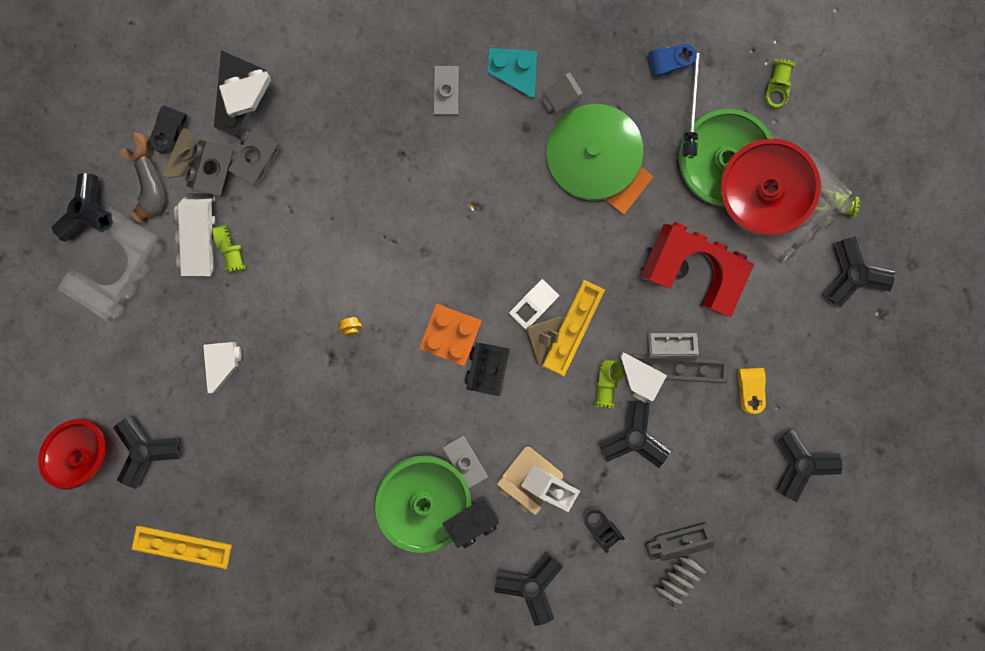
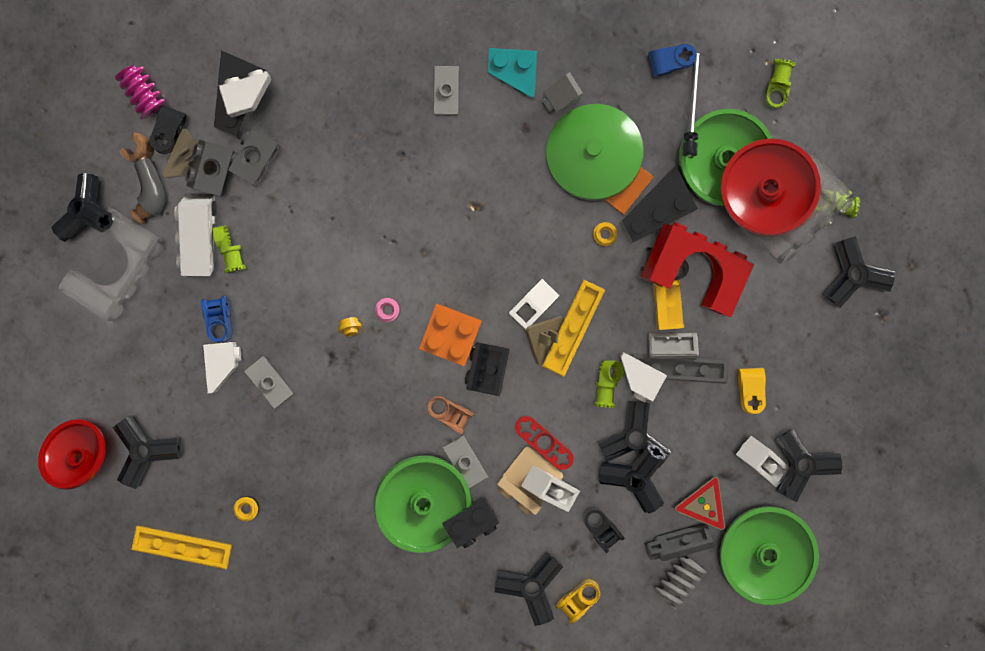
none -> dark pink piece [115,65,165,120]
none -> blue piece [201,295,232,343]
none -> yellow plate [234,497,258,521]
none -> light grey plate [244,356,294,409]
none -> bright pink plate [375,298,399,322]
none -> nougat piece [428,395,474,435]
none -> red beam [515,416,574,470]
none -> yellow piece [555,579,600,625]
none -> yellow plate [593,222,618,246]
none -> black piece [599,444,666,514]
none -> black wedge [620,166,698,244]
none -> yellow hinge [653,280,684,330]
none -> piece [675,477,725,530]
none -> bright green dish [720,506,819,605]
none -> white slope [736,436,790,488]

